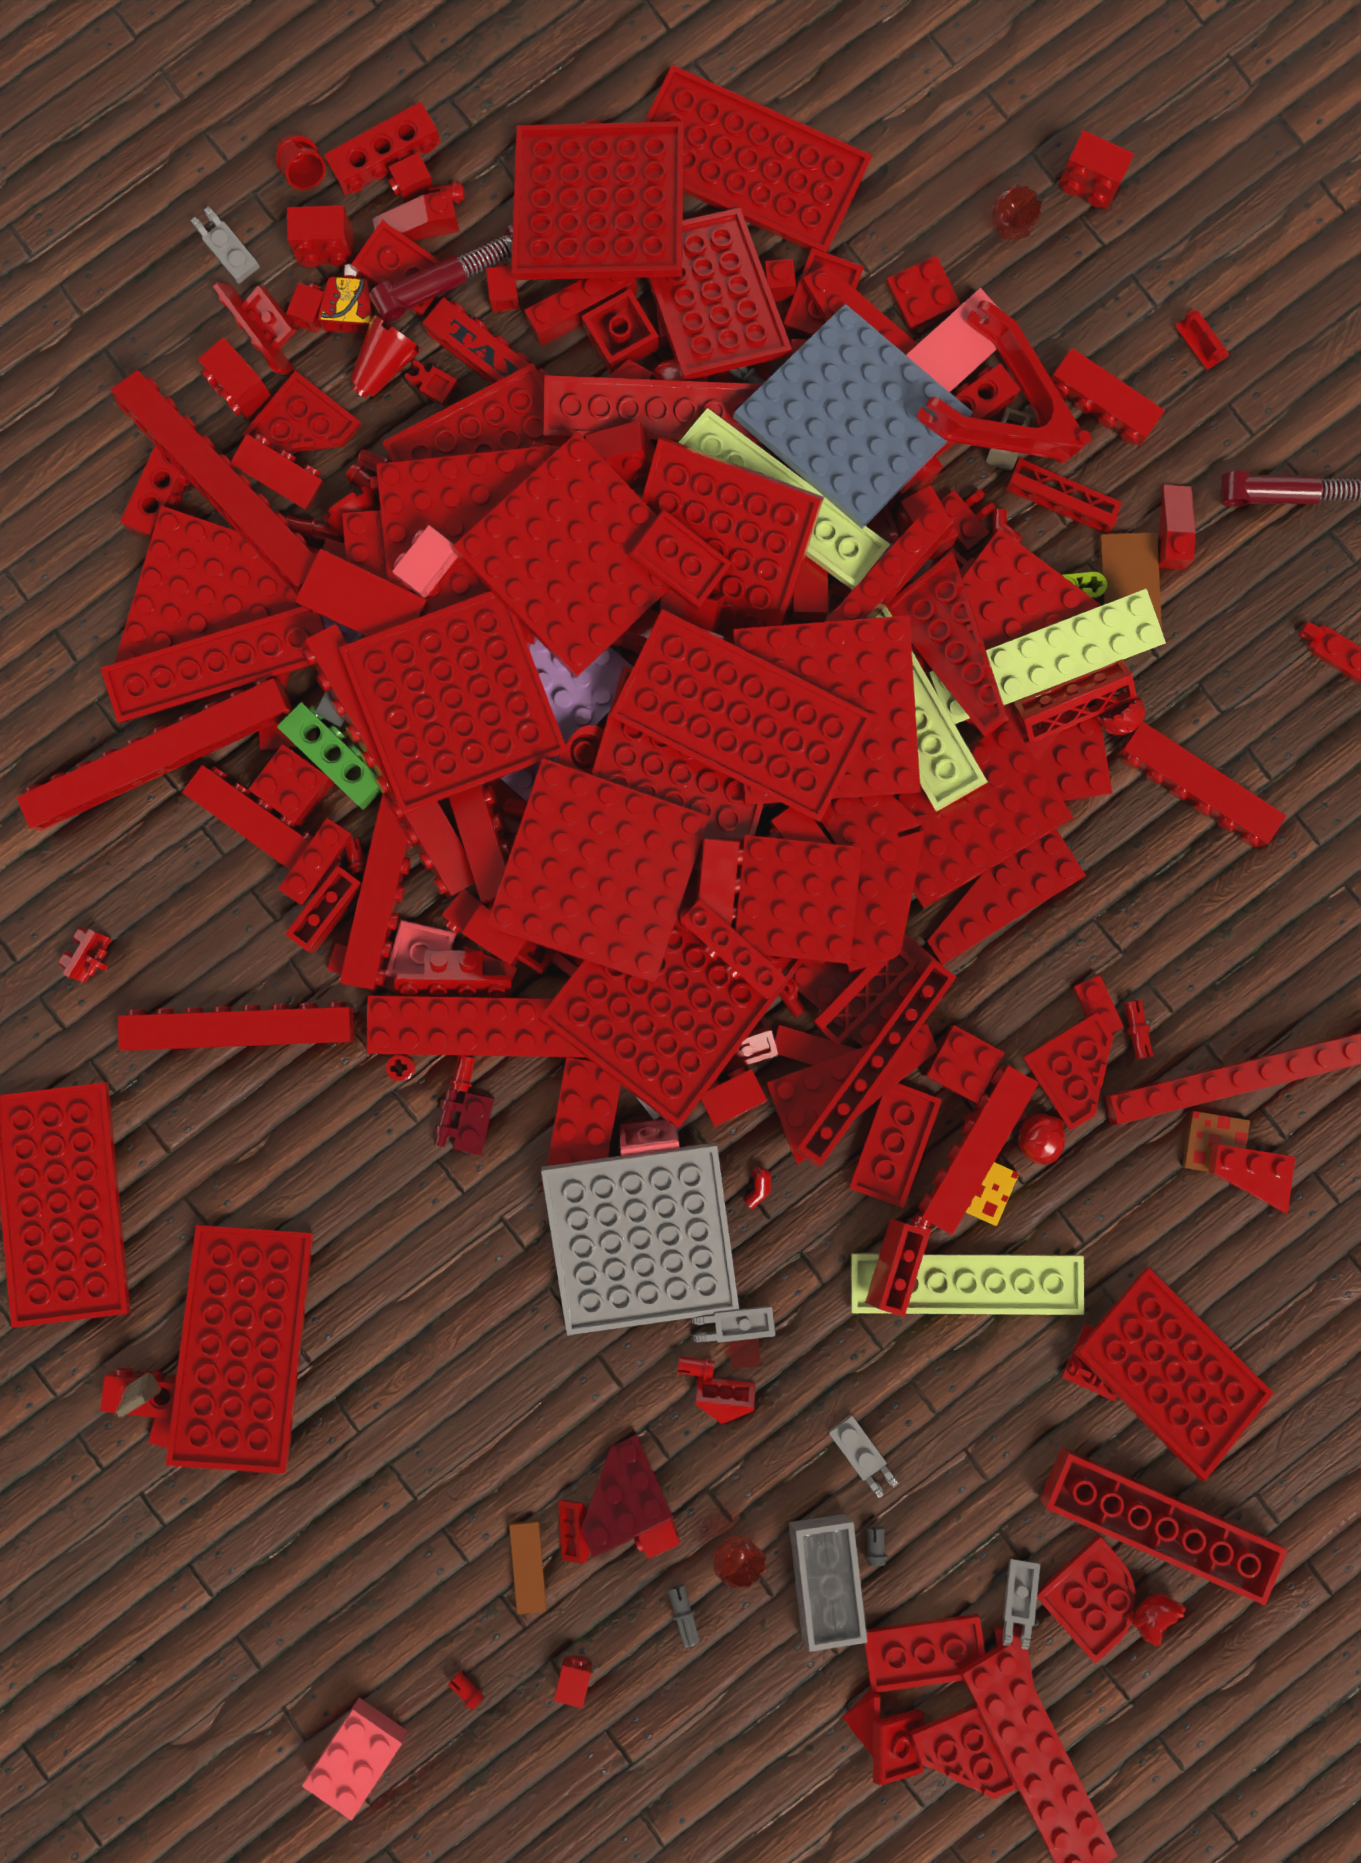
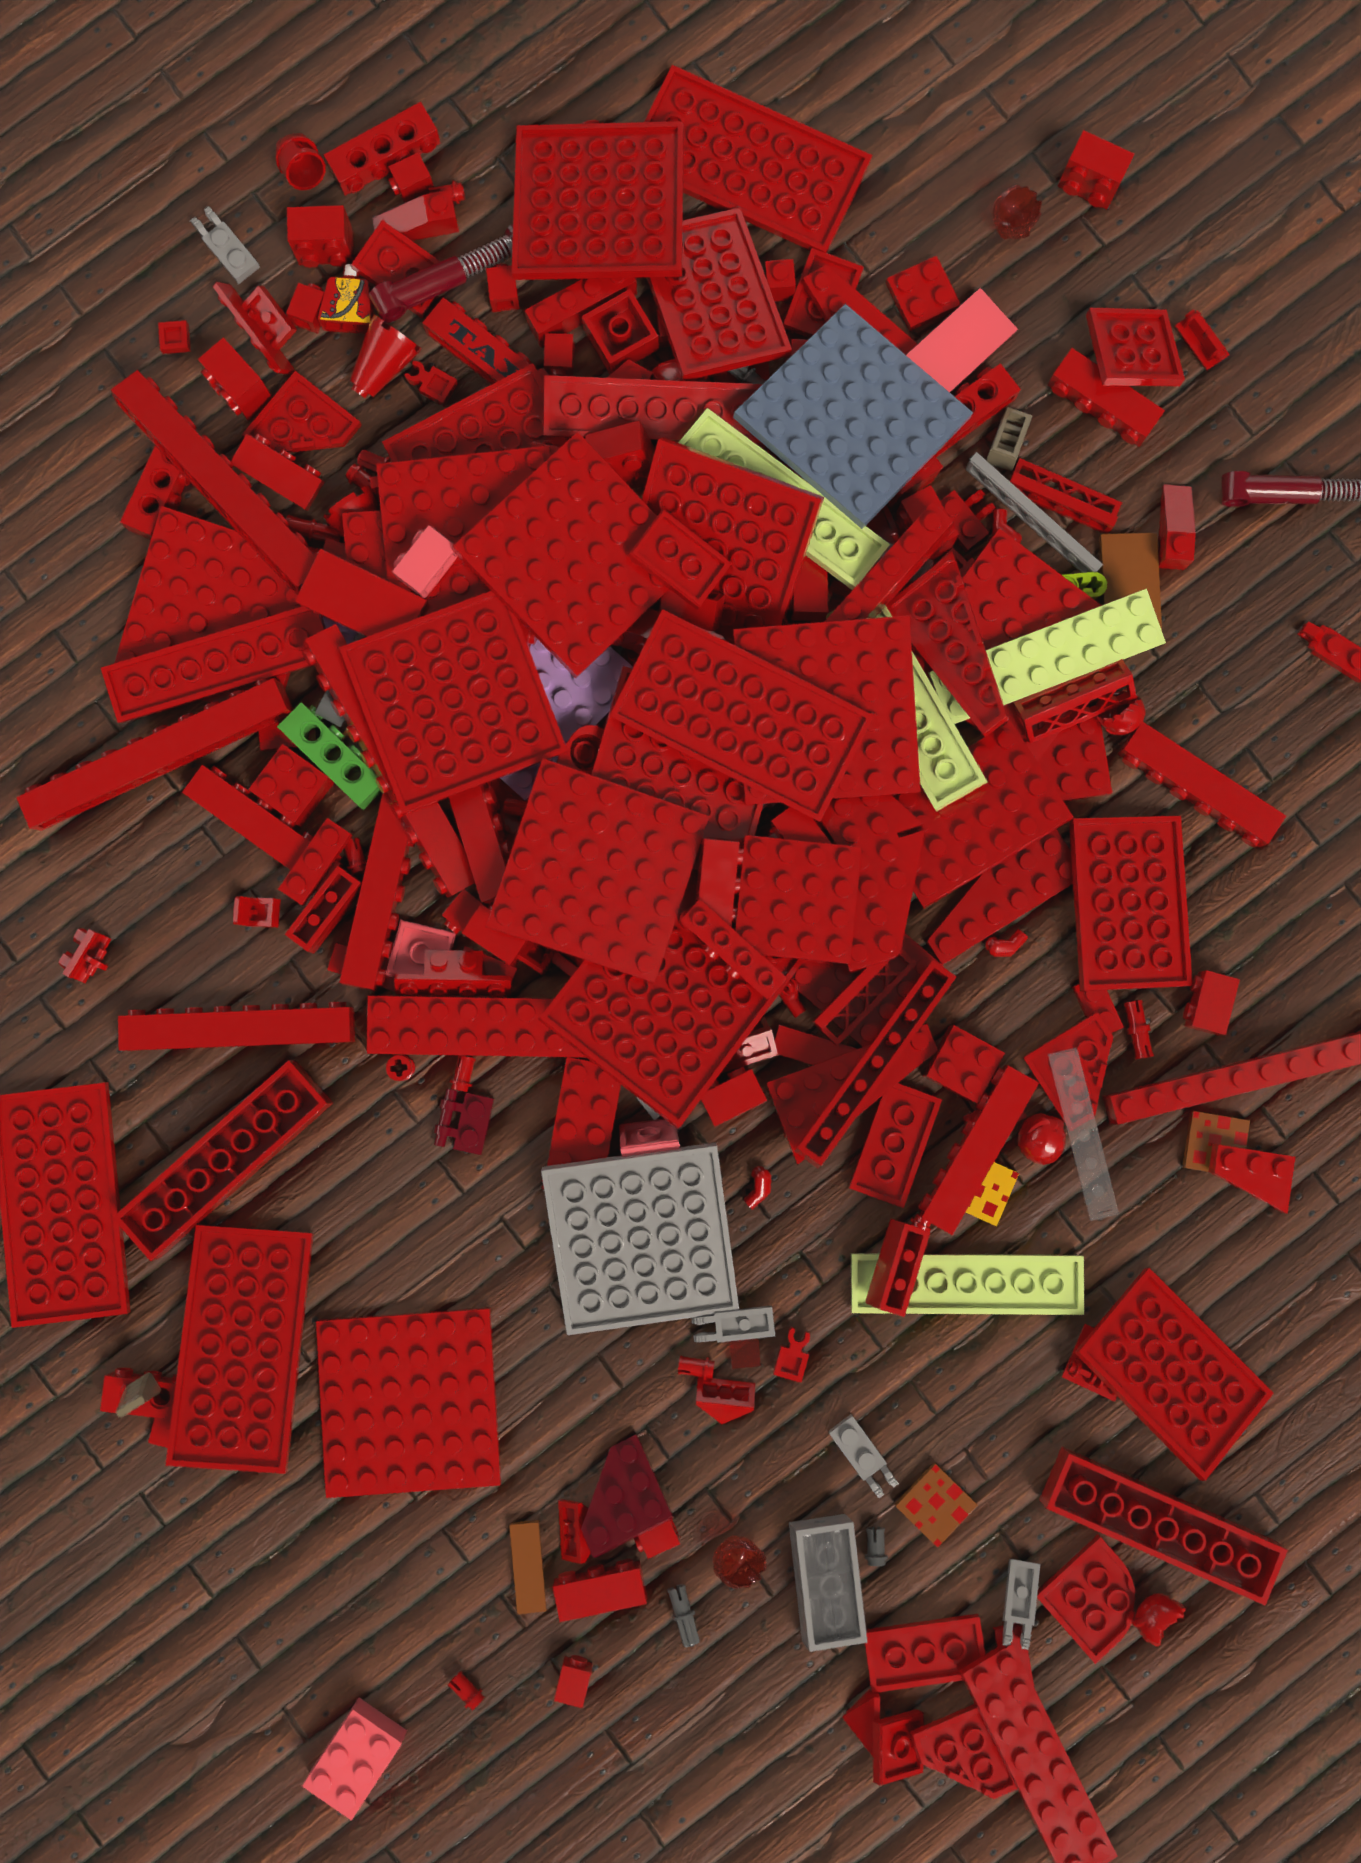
red piece [917,300,1091,464] -> none
none -> red brick [112,1060,334,1262]
none -> red plate [158,320,191,354]
none -> red bracket [233,896,281,928]
none -> red plate [316,1307,502,1498]
none -> red brick [544,333,575,376]
none -> red brick [553,1559,647,1622]
none -> red plate [773,1326,810,1383]
none -> dark orange tile [895,1462,978,1548]
none -> light grey tile [966,452,1103,573]
none -> red arm [985,929,1028,957]
none -> clear tile [1048,1048,1119,1221]
none -> red plate [1069,816,1193,991]
none -> red plate [1086,308,1185,386]
none -> red brick [1183,970,1240,1035]

